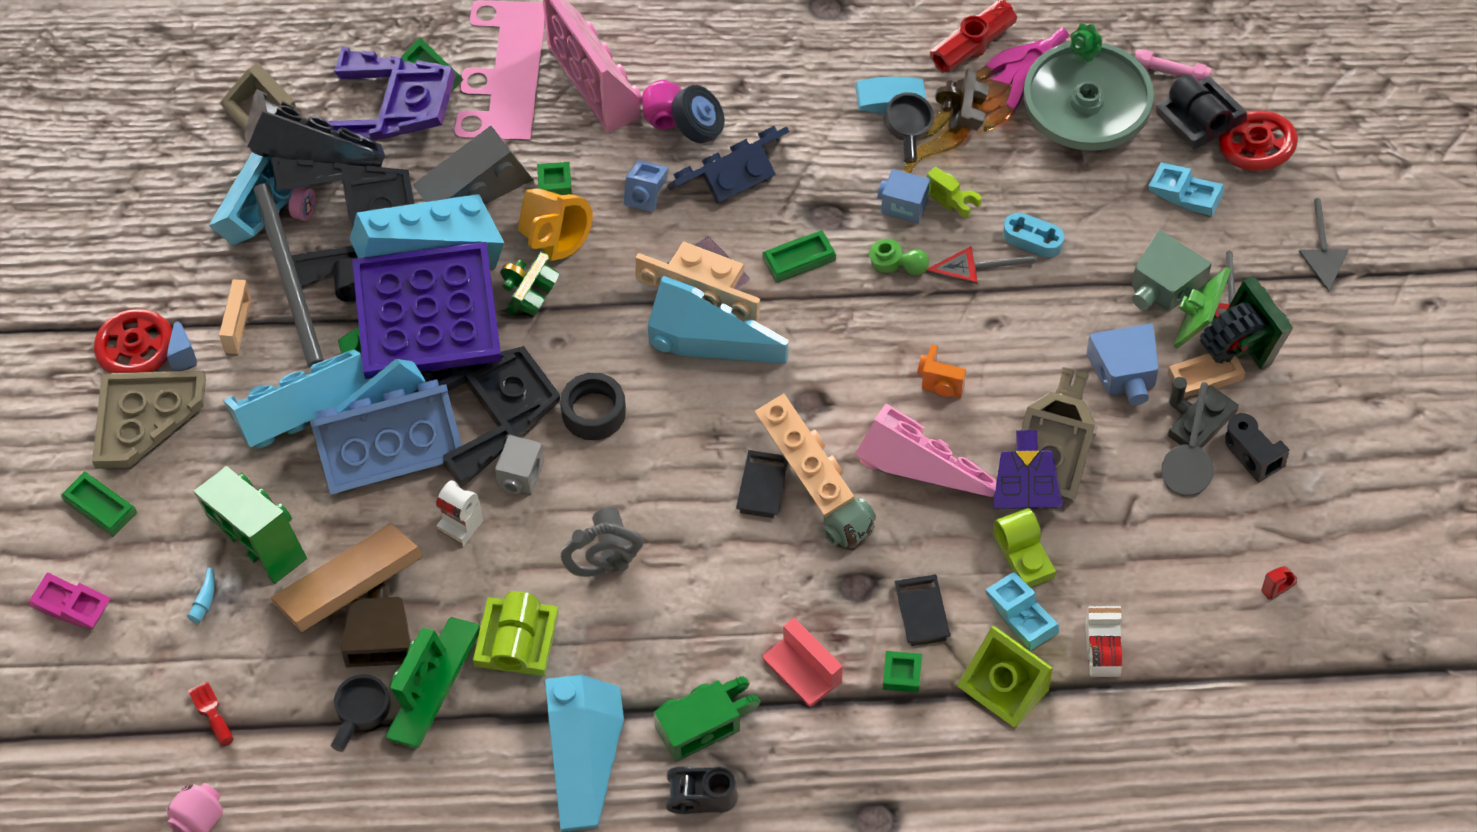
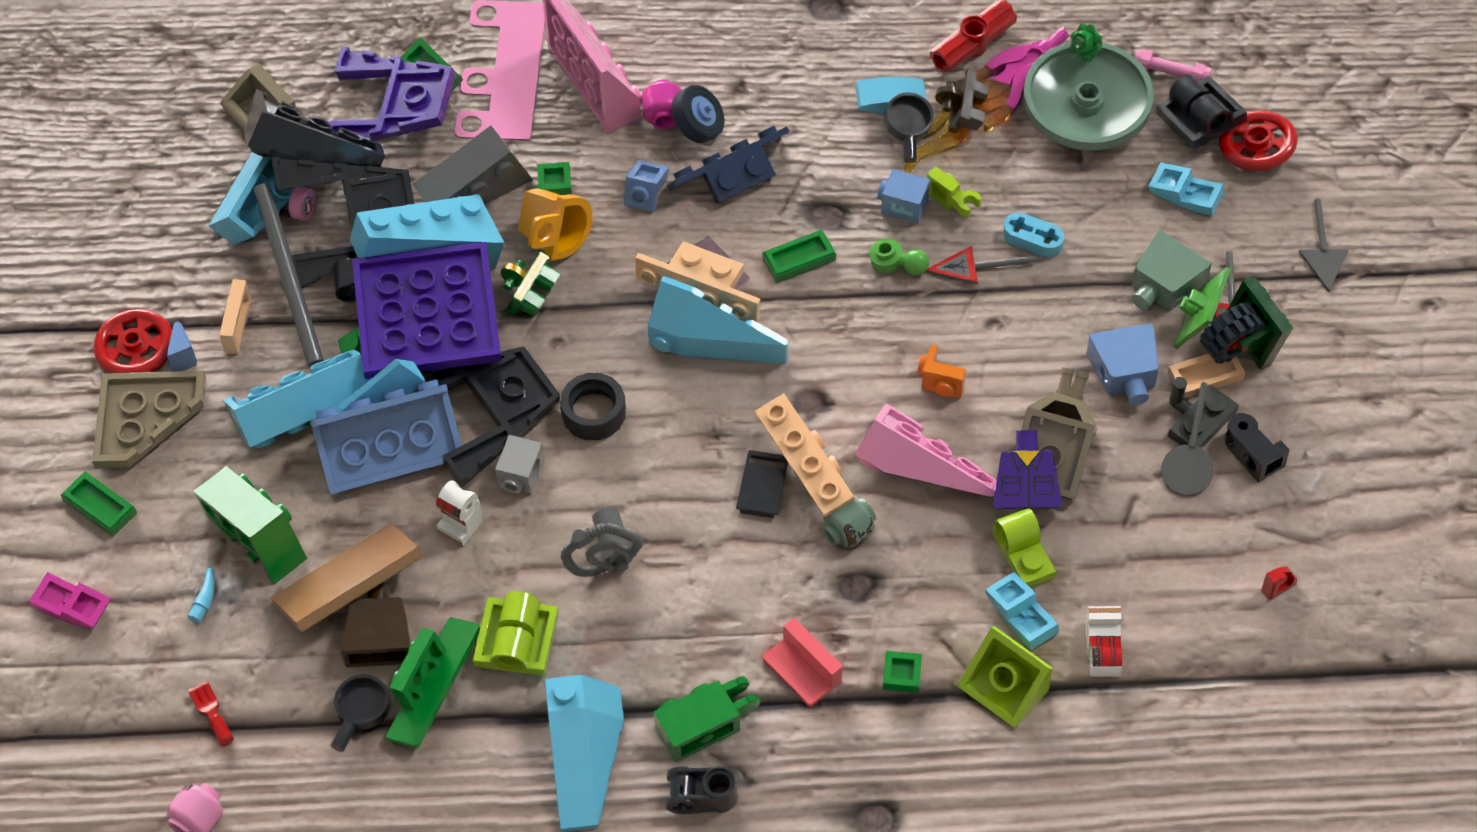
black piece [894,574,950,646] -> none

